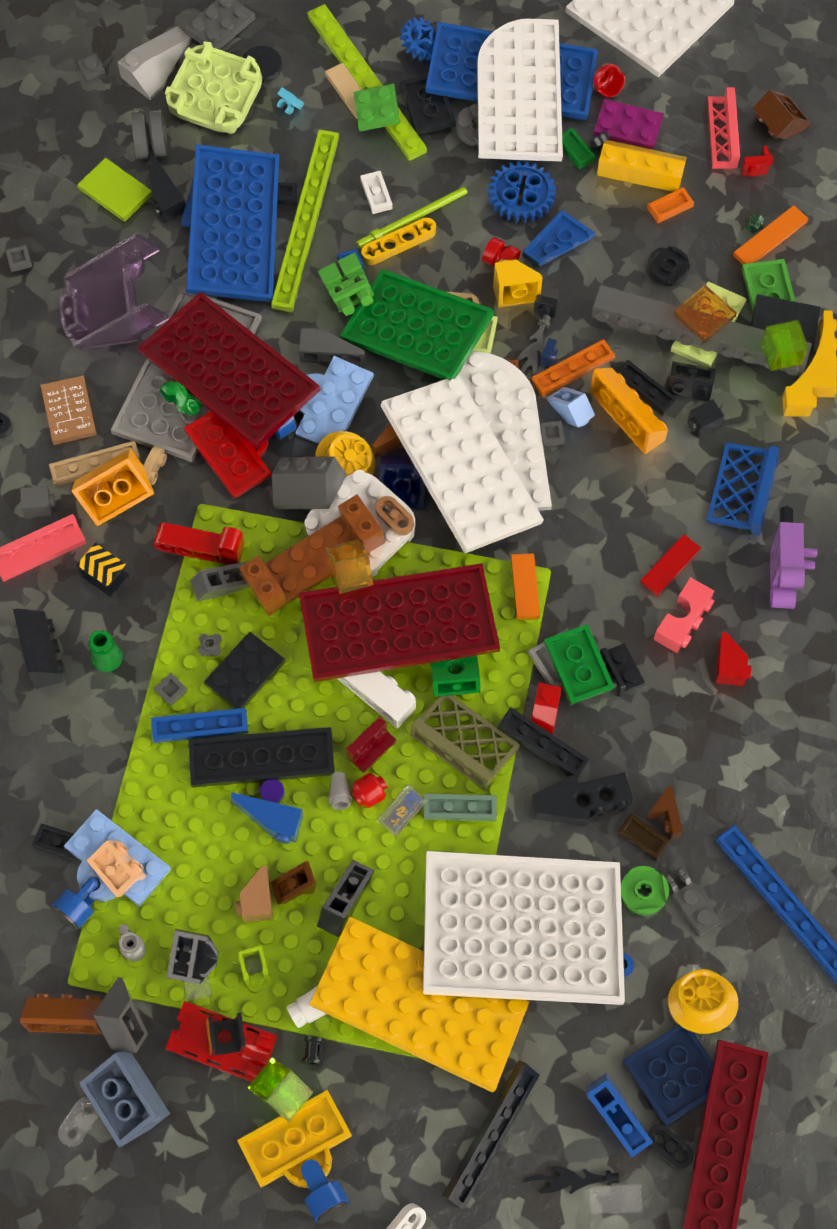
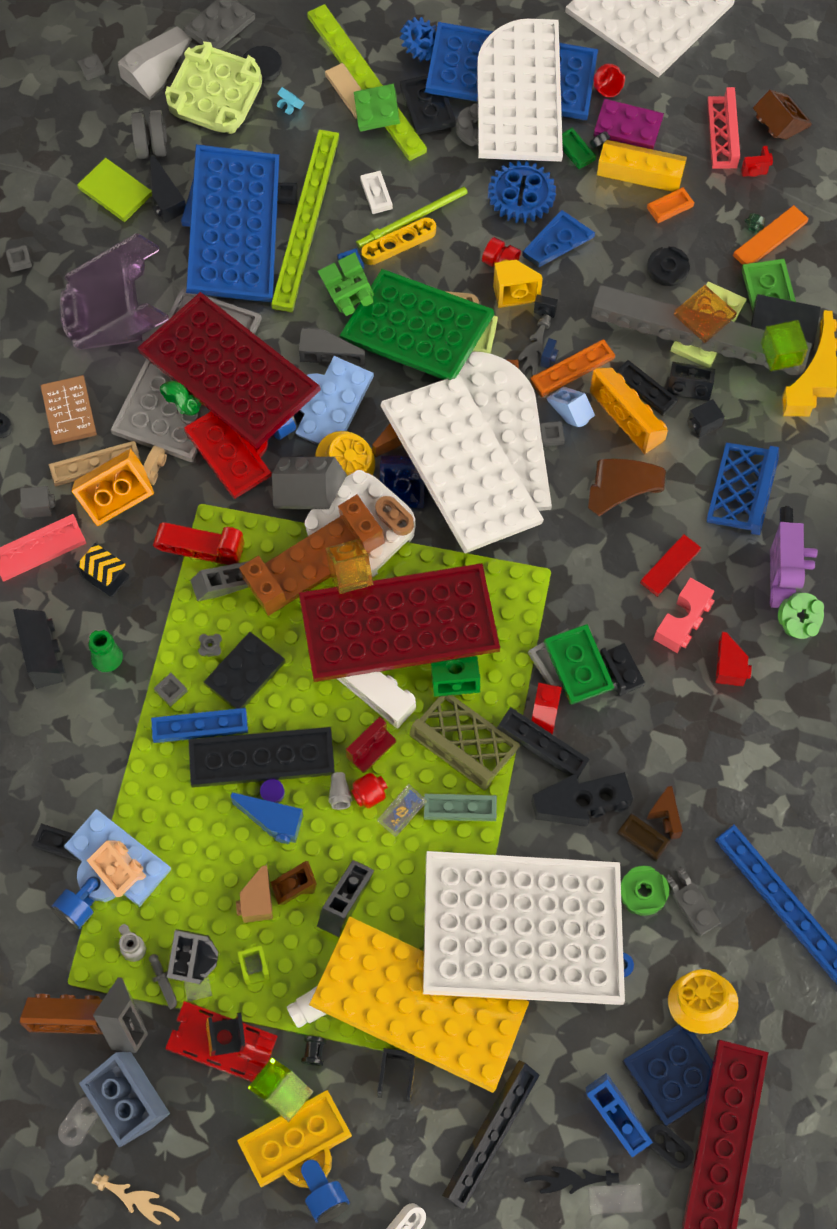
orange tile [511,553,540,620] -> none
none -> tan piece [92,1173,180,1225]
none -> dark grey piece [149,954,177,1010]
none -> black piece [377,1048,416,1102]
none -> reddish brown panel [588,458,666,516]
none -> plate [778,592,824,639]

